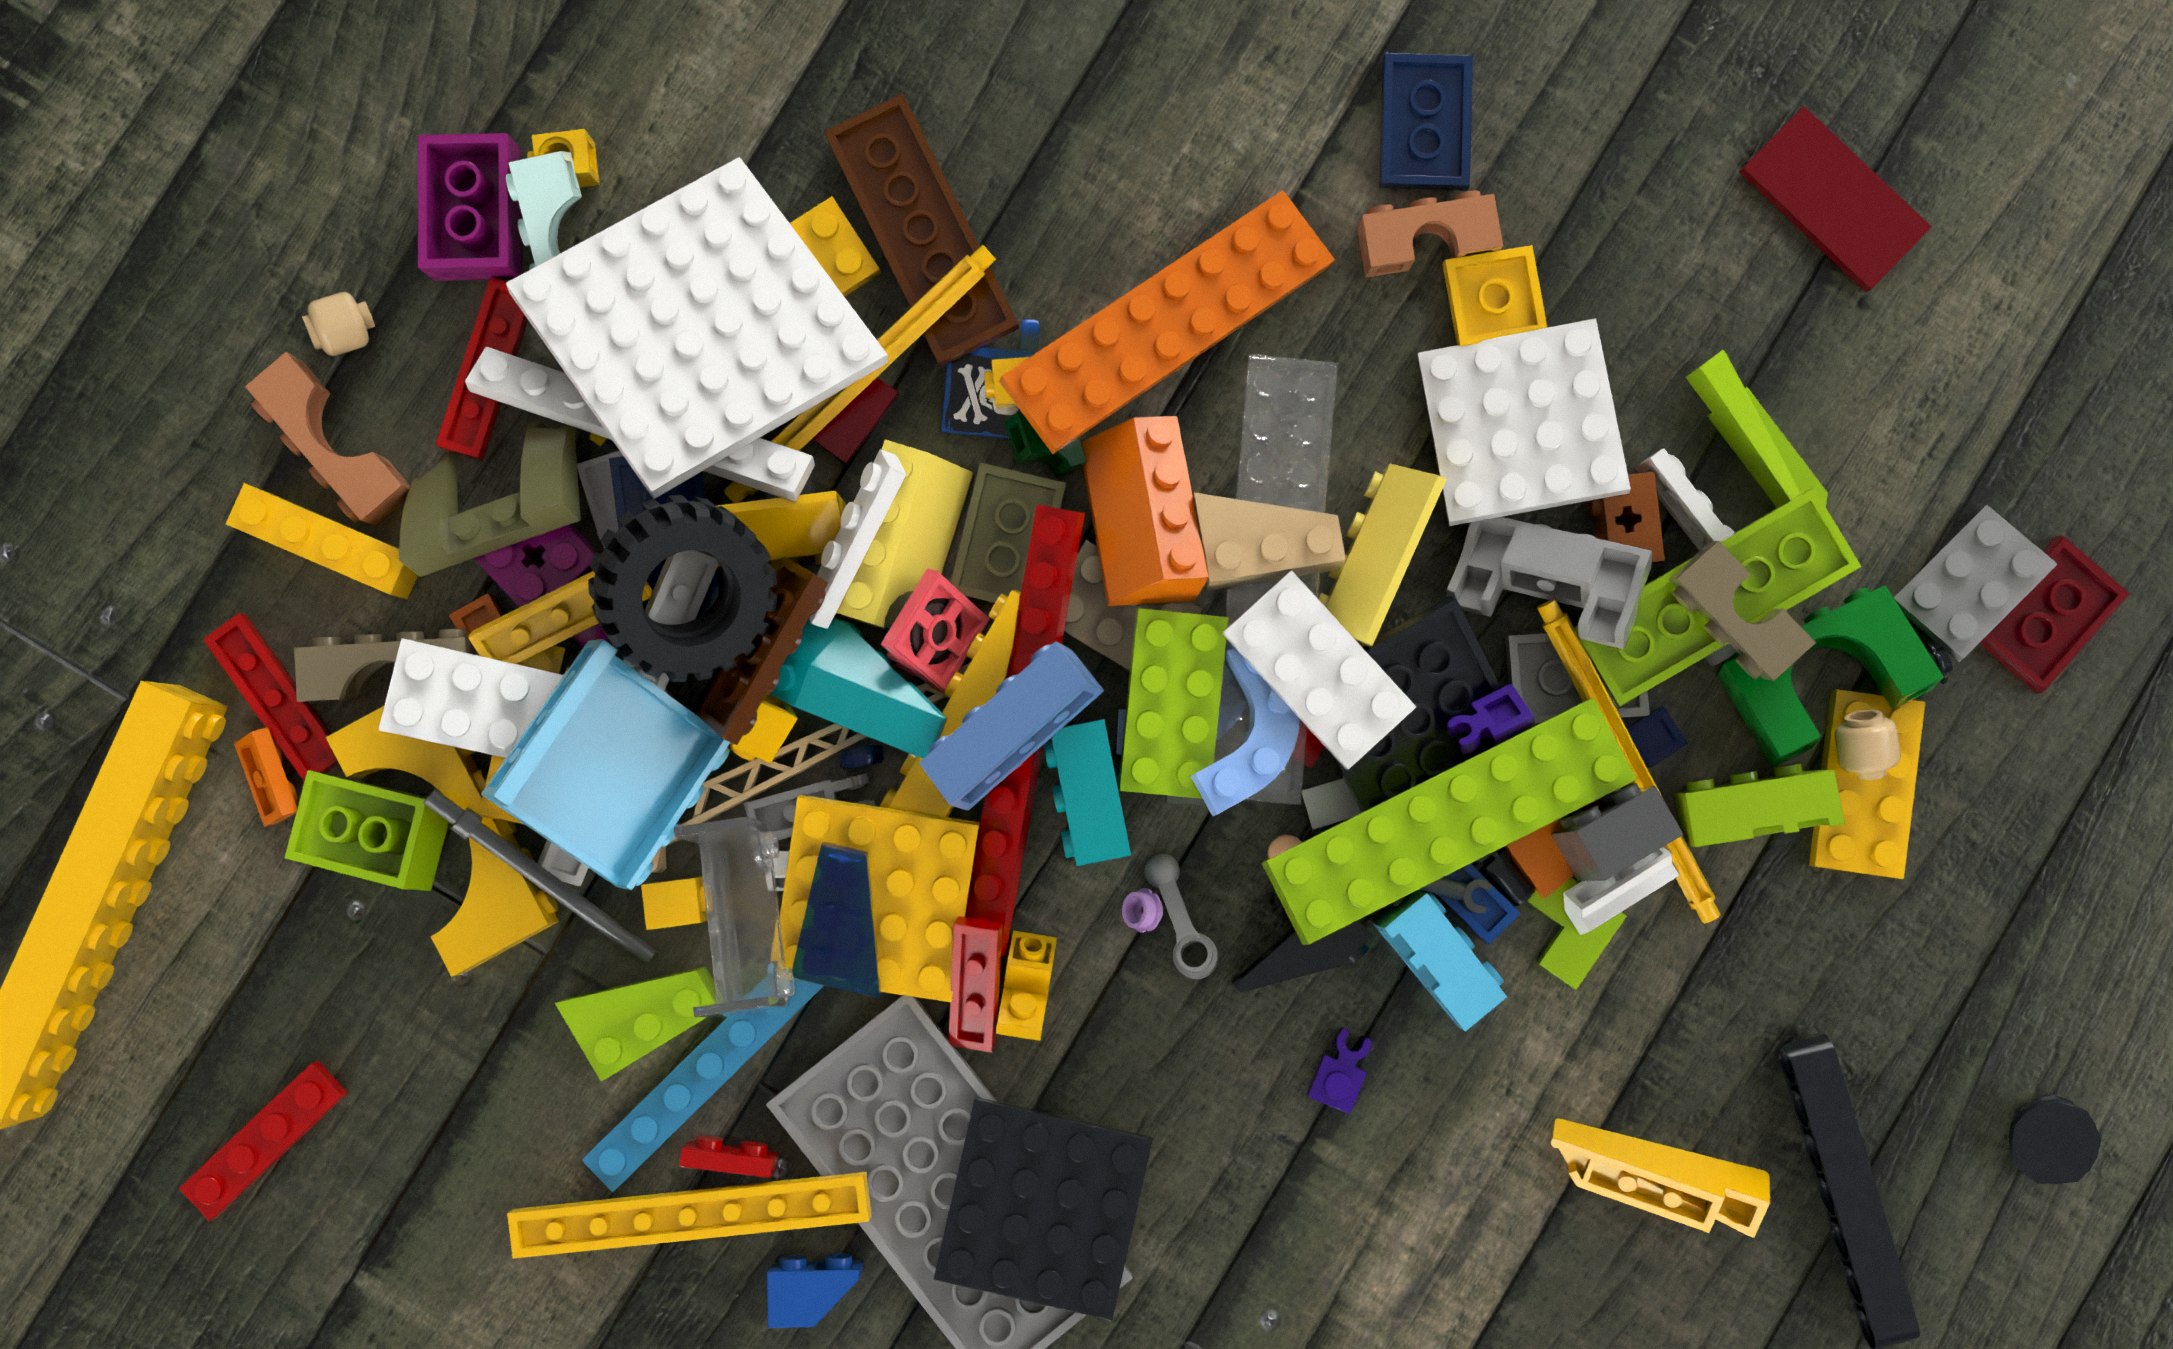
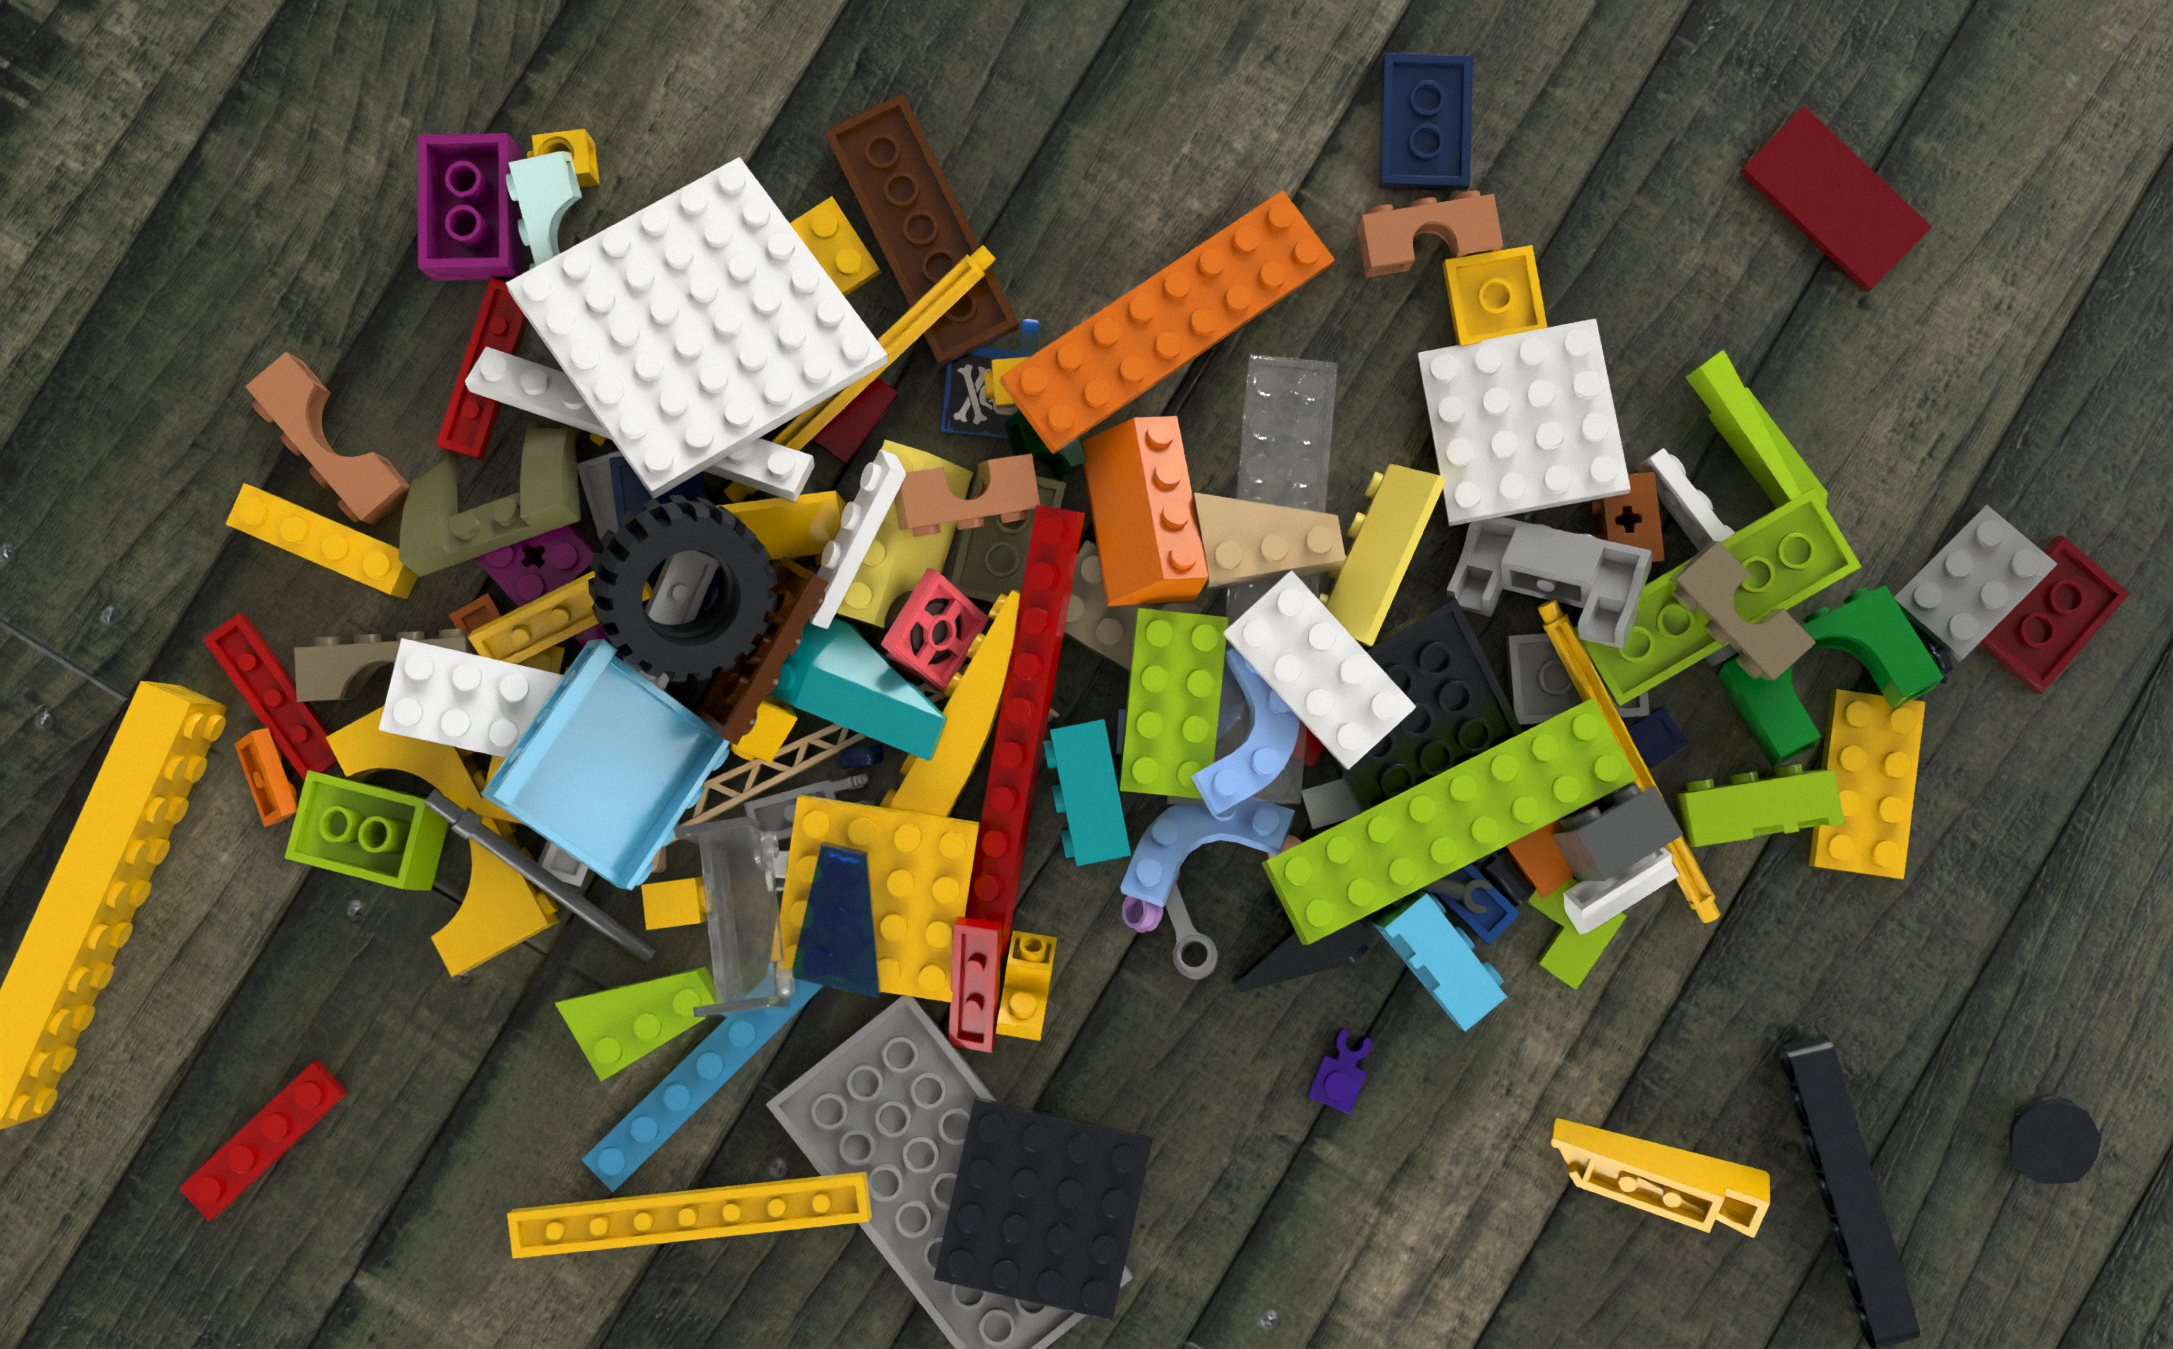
tan head [302,292,375,357] -> none
red plate [679,1135,779,1178] -> none
blue slope [767,1253,864,1328] -> none
medium blue brick [919,641,1104,811] -> none
dark purple plate [1447,684,1535,754] -> none
tan head [1835,710,1901,780] -> none
none -> nougat arch [894,453,1040,537]
none -> light blue plate [1120,796,1295,907]

